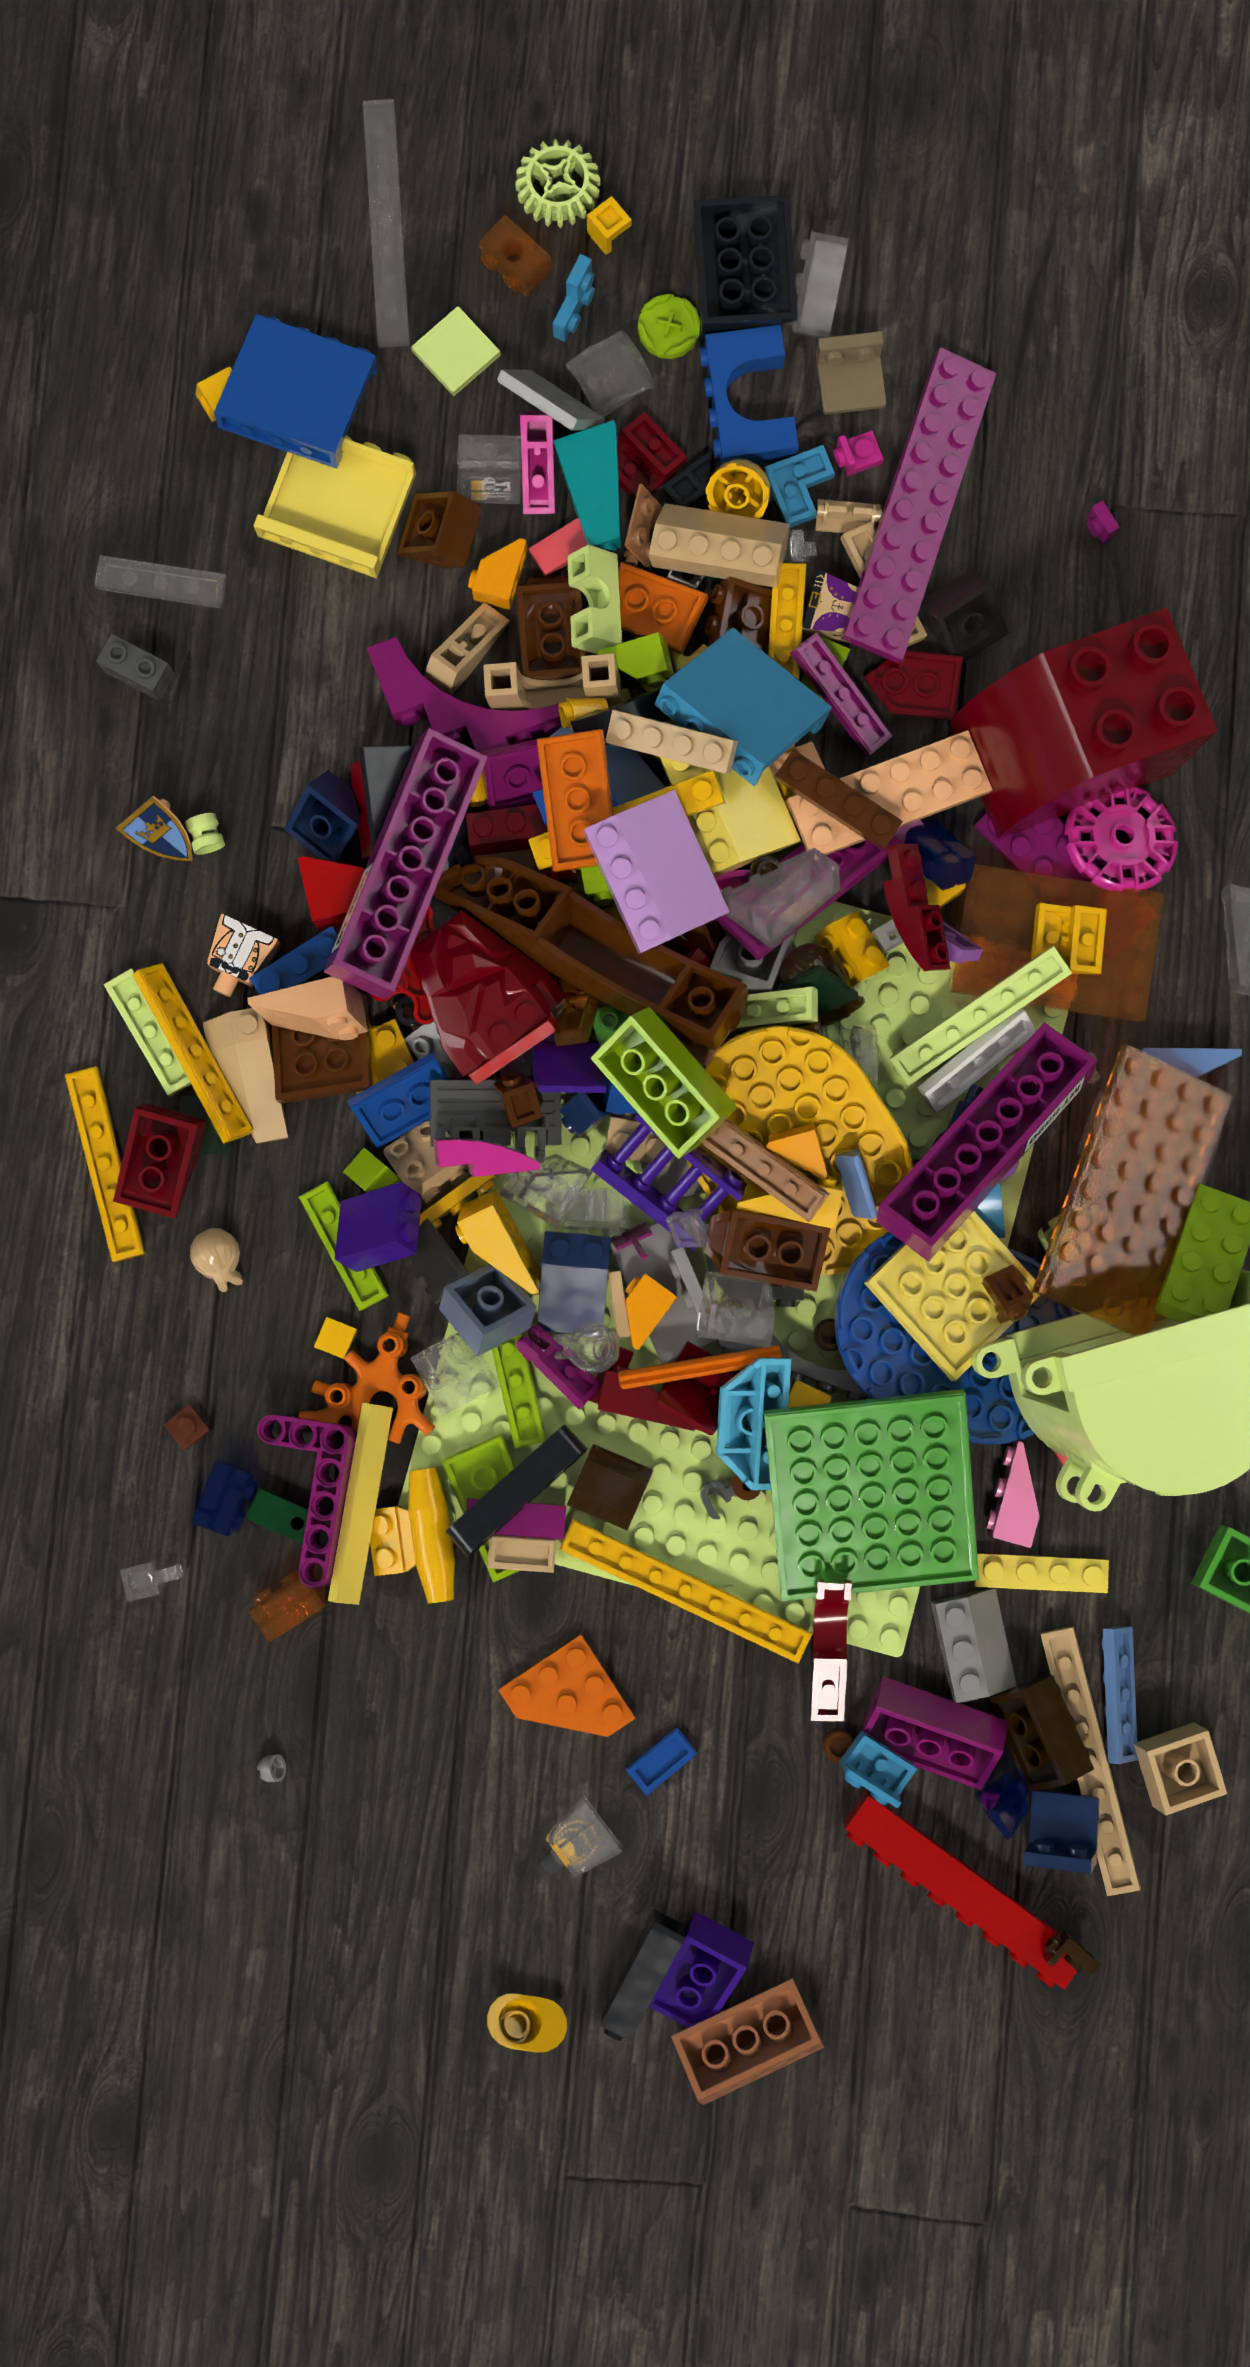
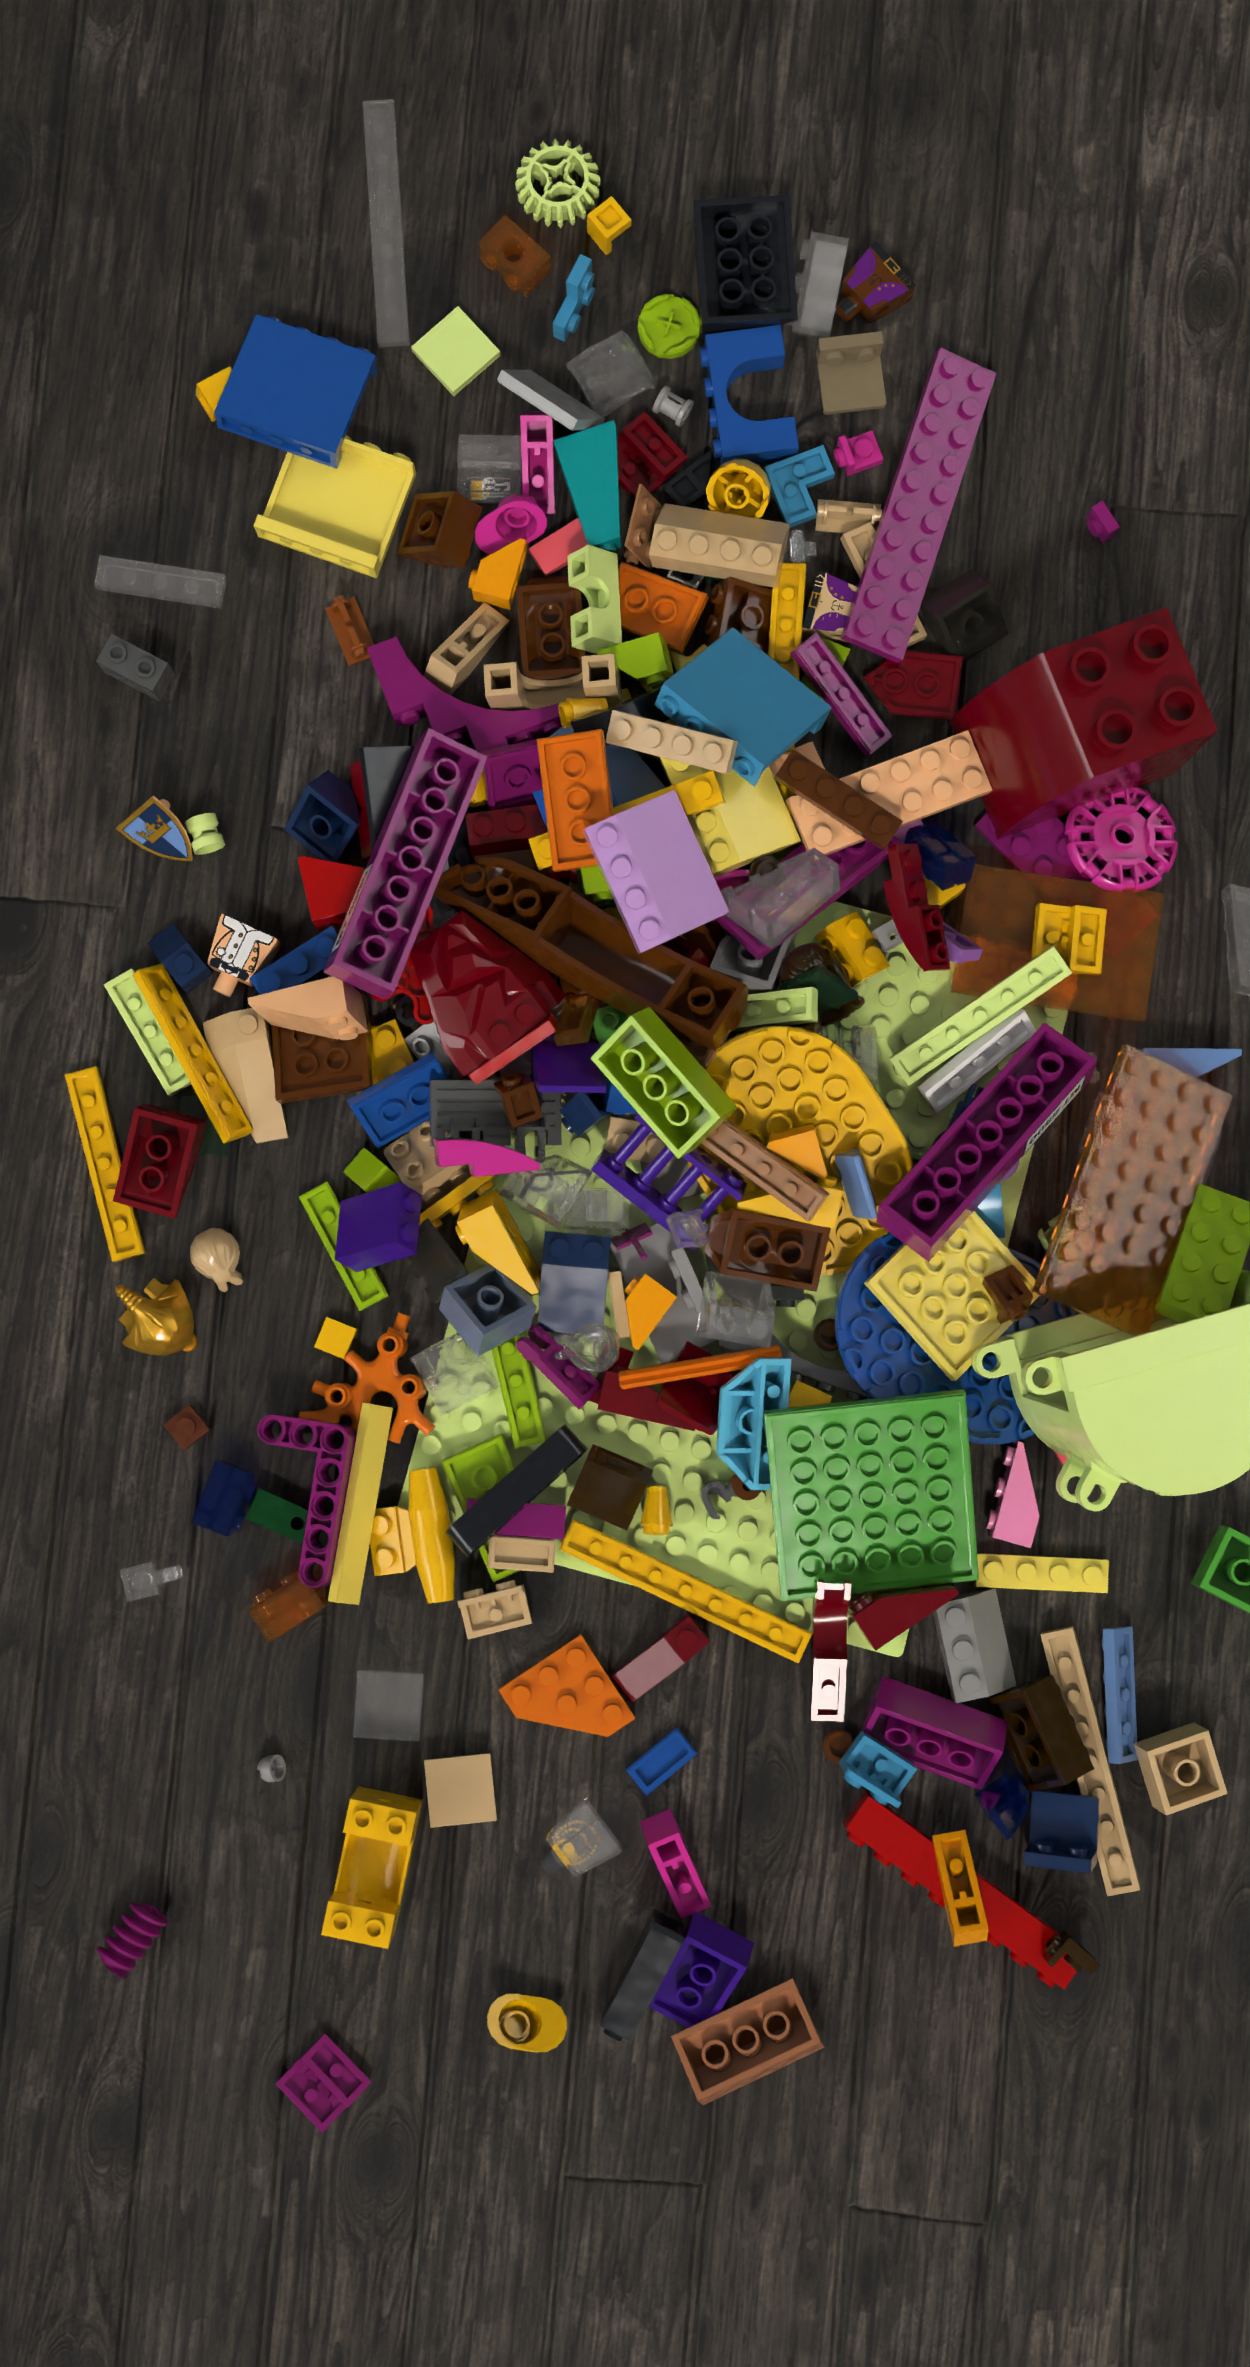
none -> magenta piece [96,1902,168,1979]
none -> pearl gold piece [115,1278,198,1356]
none -> dark blue slope [147,923,213,994]
none -> magenta slope [275,2033,371,2133]
none -> yellow piece [321,1786,423,1949]
none -> dark orange hinge [325,595,374,666]
none -> clear tile [353,1669,424,1742]
none -> tan piece [424,1753,497,1828]
none -> tan bracket [457,1580,533,1639]
none -> dark pink piece [475,494,547,554]
none -> slope [612,1613,710,1702]
none -> yellow cone [640,1486,673,1535]
none -> dark pink slope [640,1808,711,1919]
none -> light grey bush [652,385,694,427]
none -> torso [836,241,916,323]
none -> dark red slope [848,1583,959,1651]
none -> light orange slope [932,1830,989,1946]

